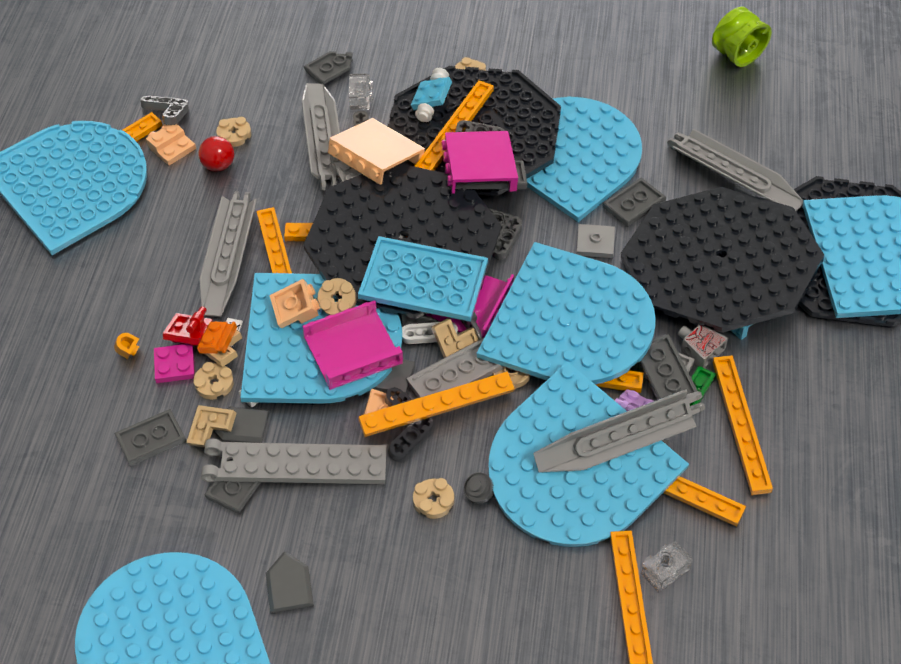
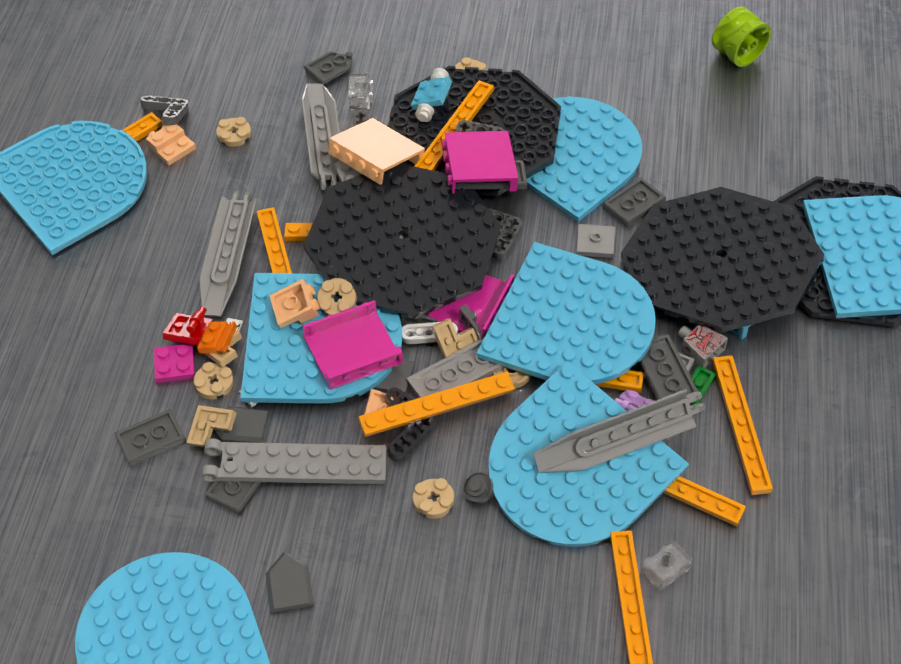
light orange plate [114,333,140,359] -> none
red piece [198,136,235,172] -> none
medium azure plate [358,236,488,322] -> none
light grey hinge [667,129,803,211] -> none

